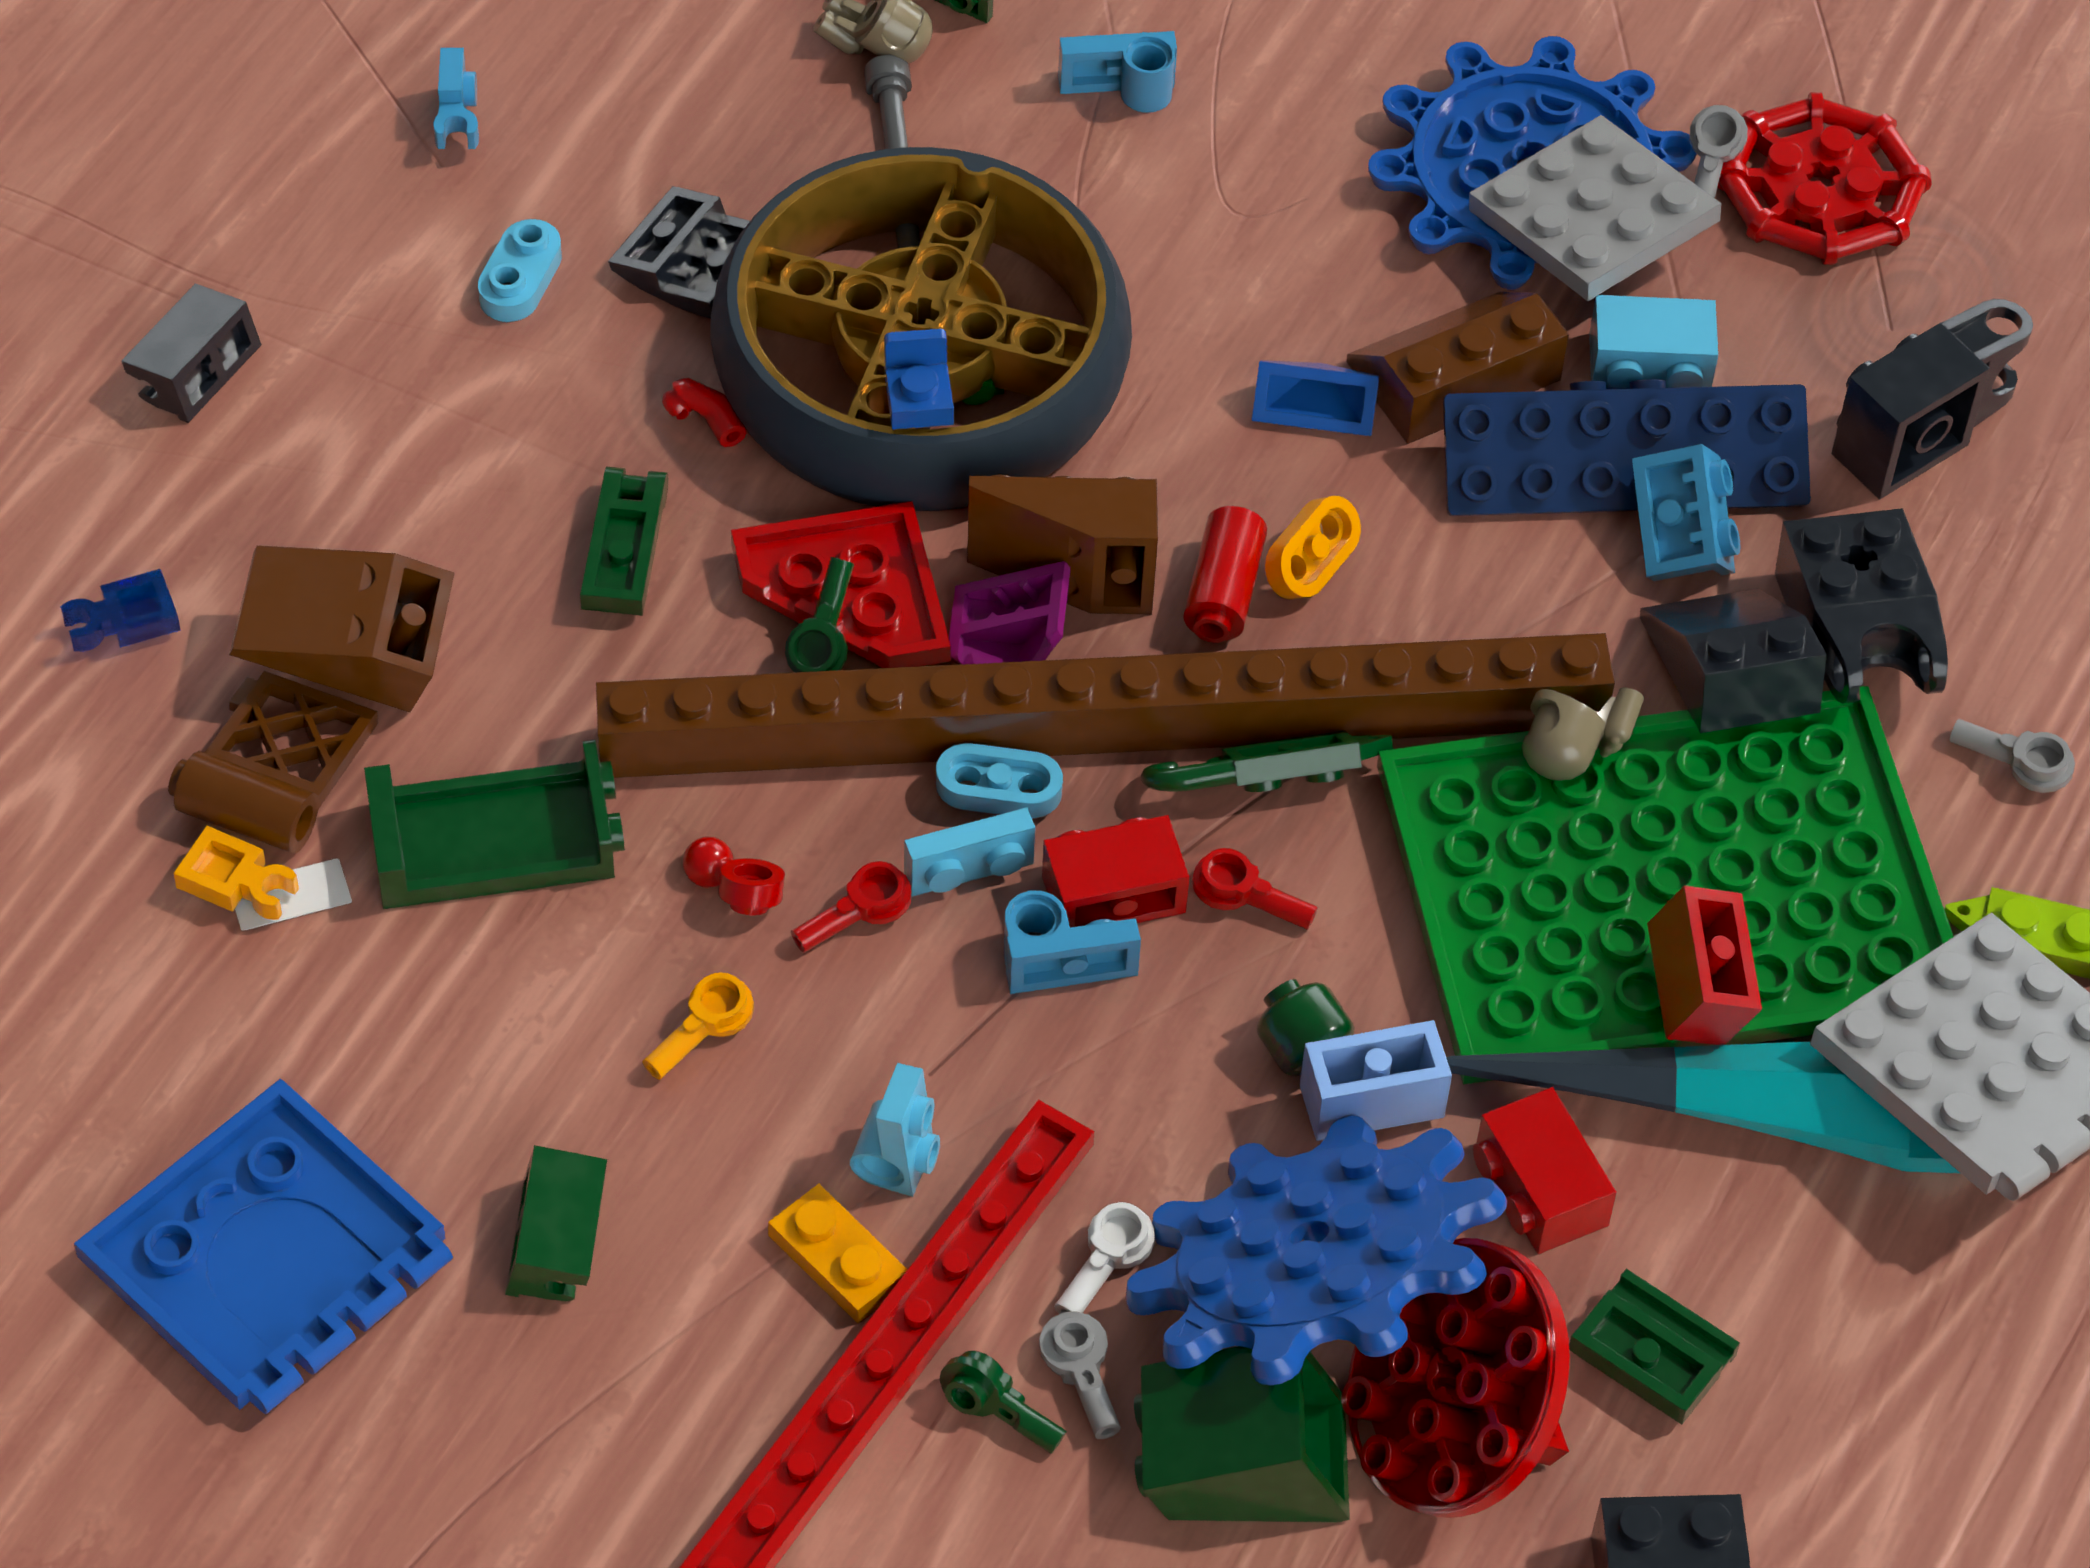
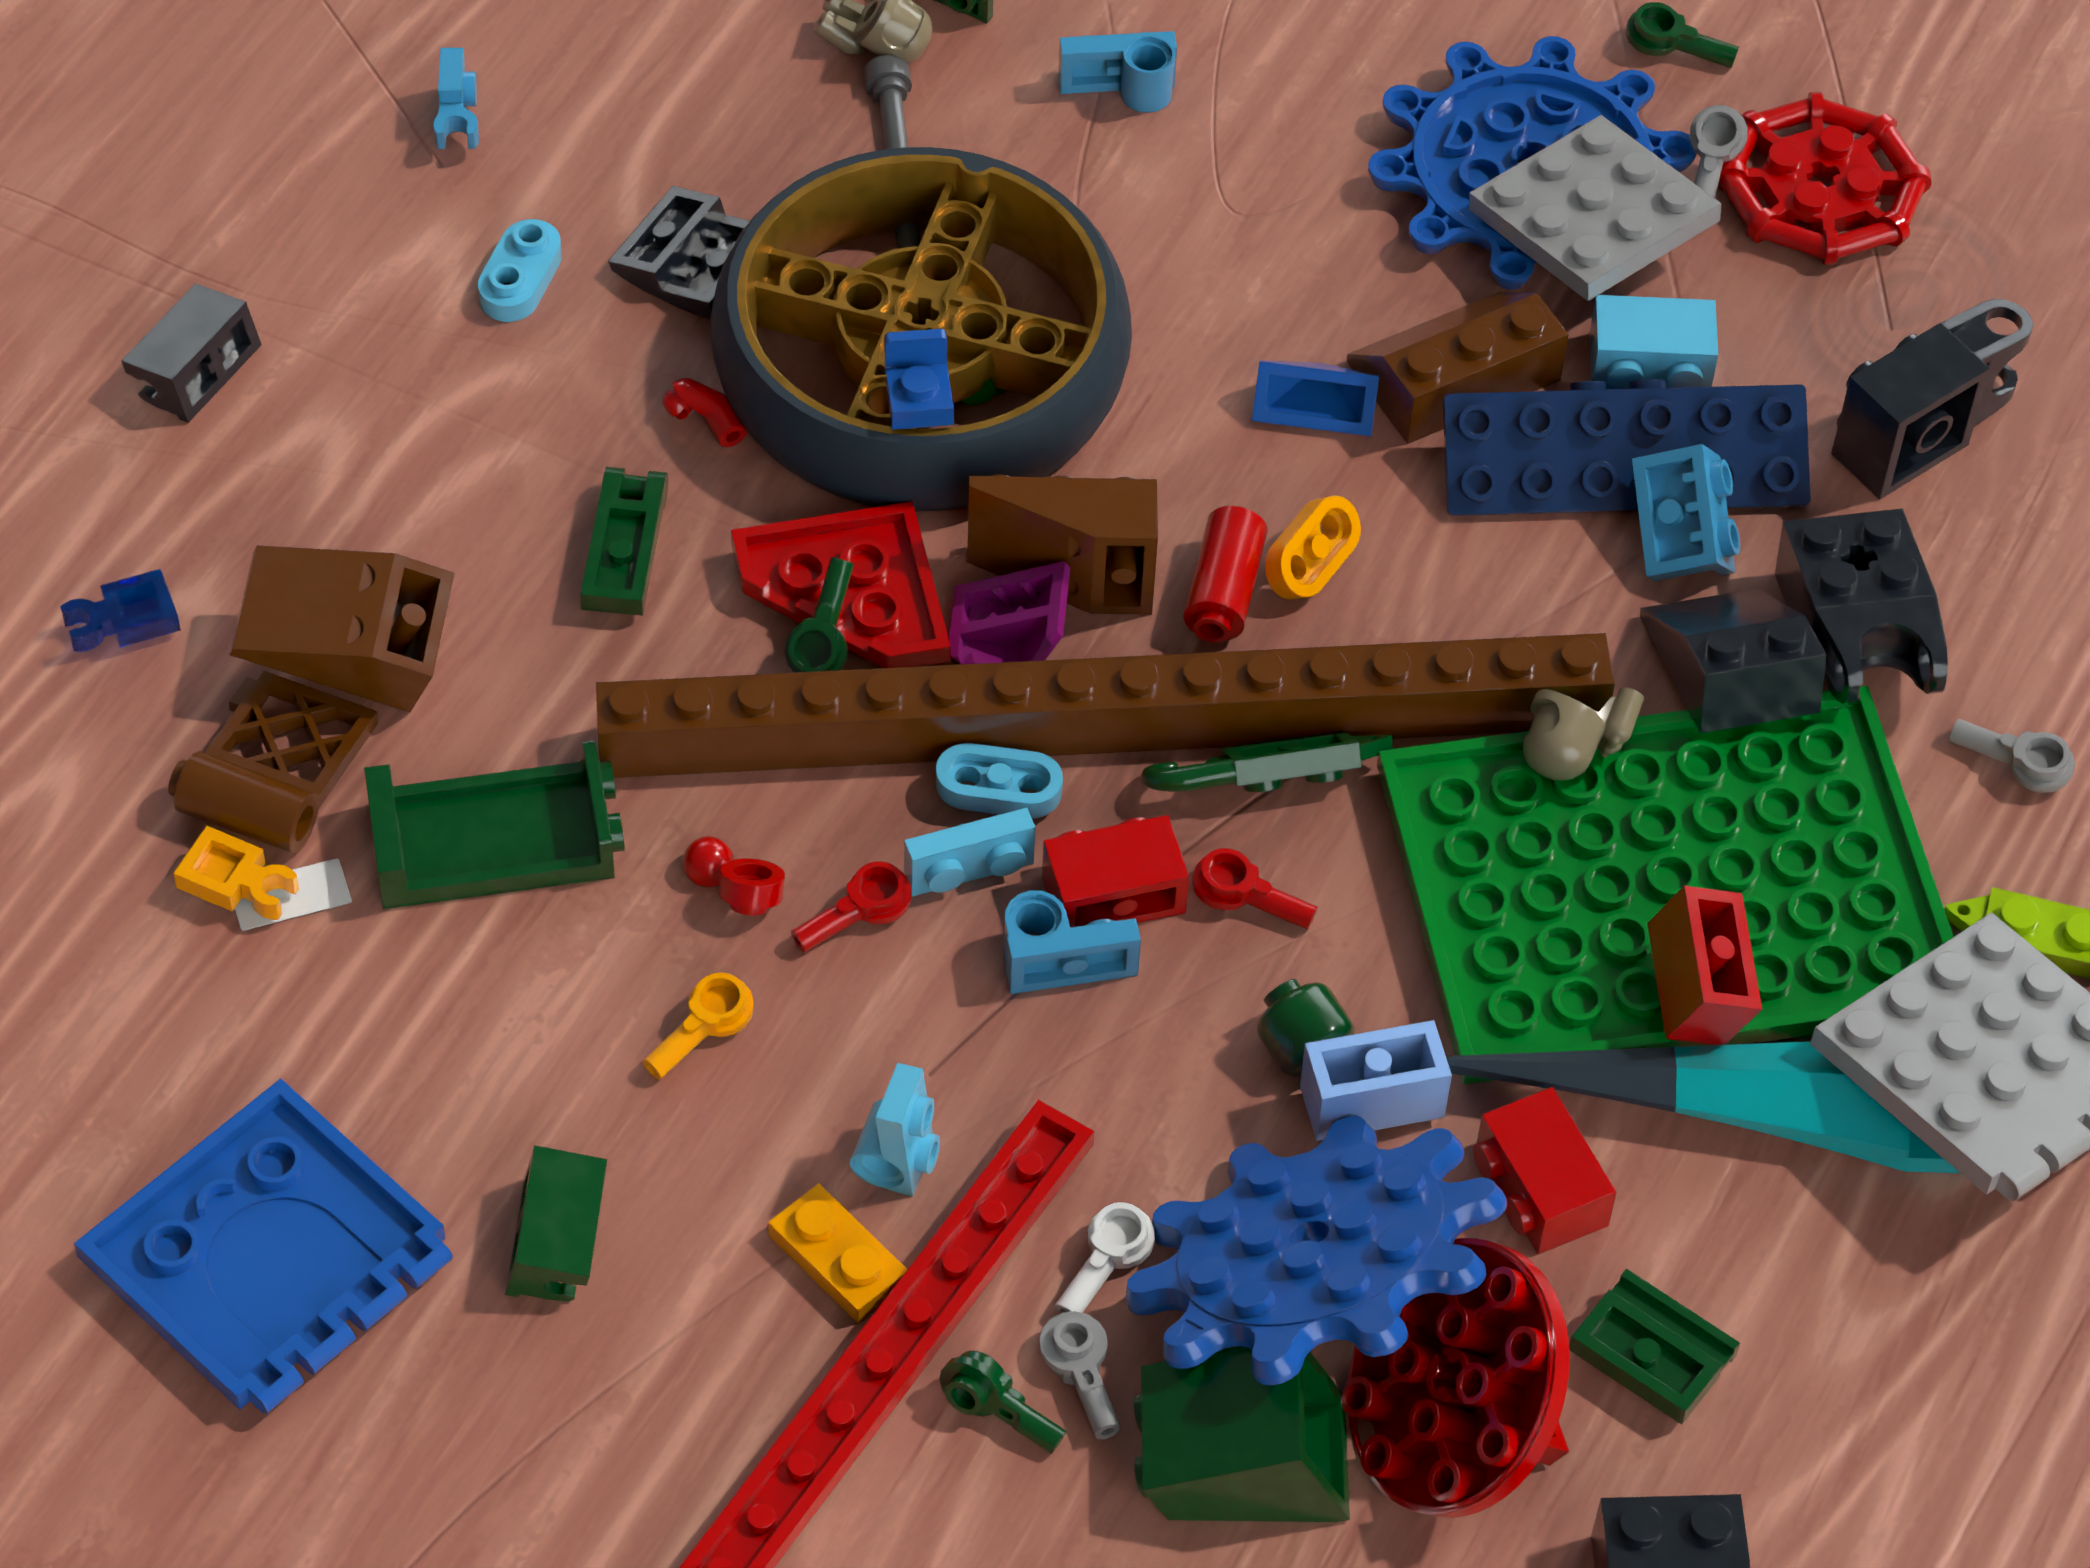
none -> dark green plate [1625,2,1739,68]

